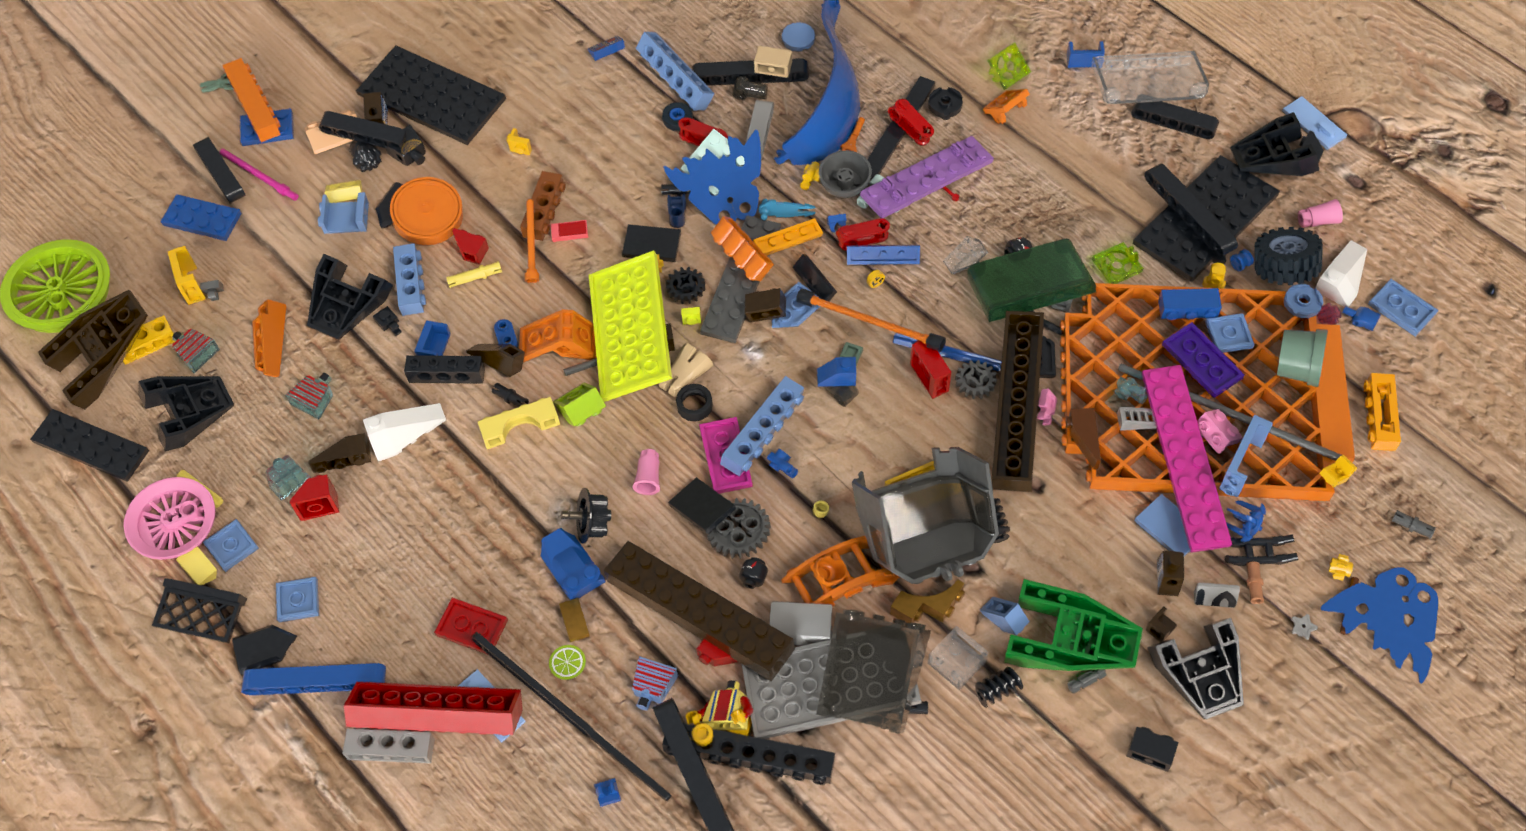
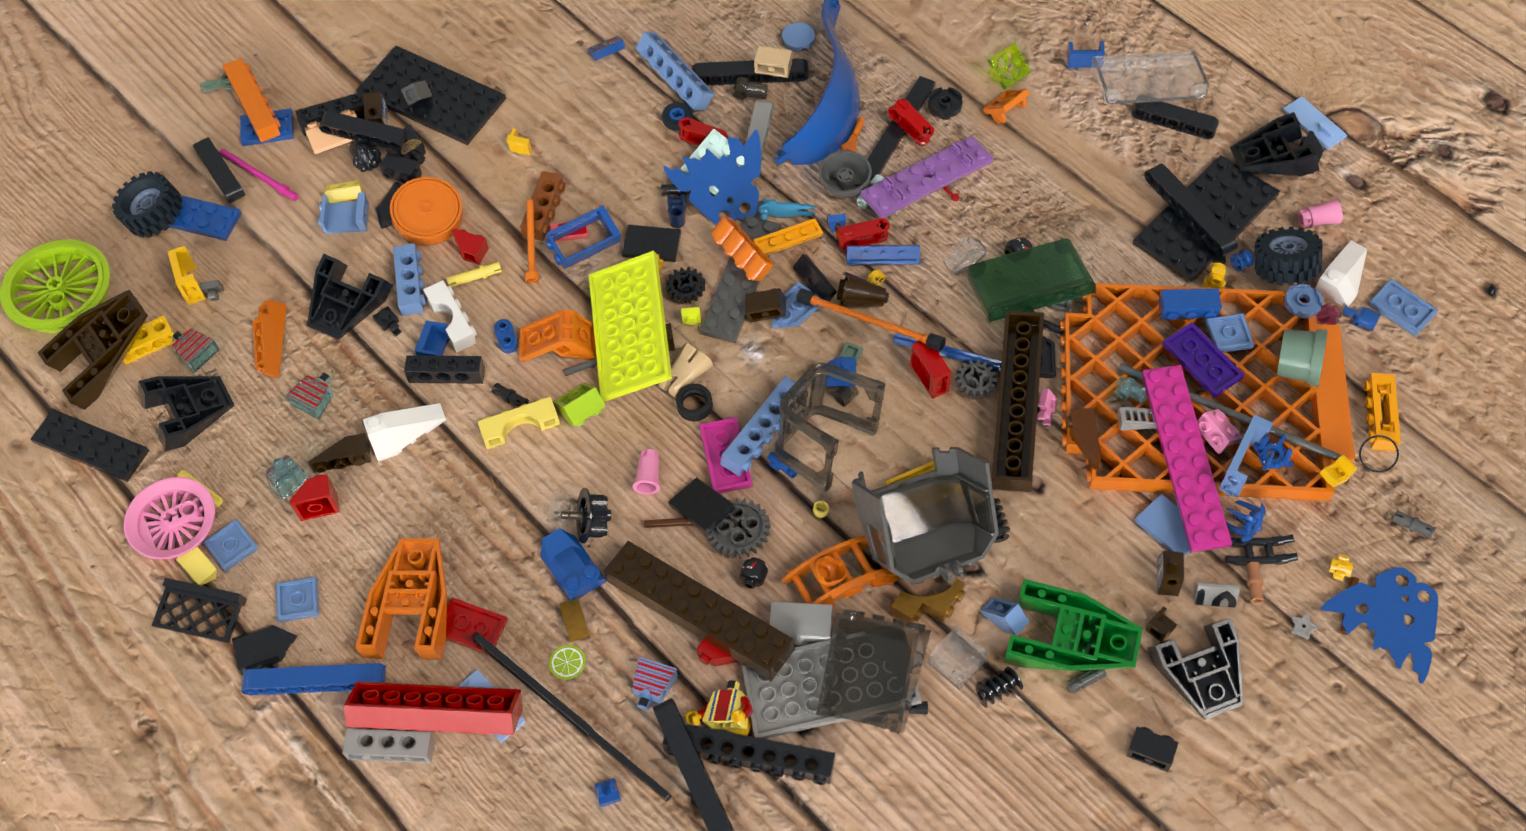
dark brown slope [466,344,525,377] -> none
yellow tile [692,723,713,746] -> none
yellow plate [800,161,820,190] -> none
clear neon green piece [1092,242,1144,284] -> none
none -> black wheel [112,171,183,238]
none -> black brick [295,92,365,136]
none -> orange wedge [355,538,447,660]
none -> black brick [380,152,422,184]
none -> dark grey panel [401,80,432,106]
none -> white arch [423,280,477,353]
none -> blue window [545,205,621,269]
none -> reddish brown bar [645,518,694,528]
none -> clear smoke windscreen [774,363,886,492]
none -> dark brown cone [837,272,889,308]
none -> blue piece [1253,433,1294,471]
none -> black piece [1359,435,1399,473]

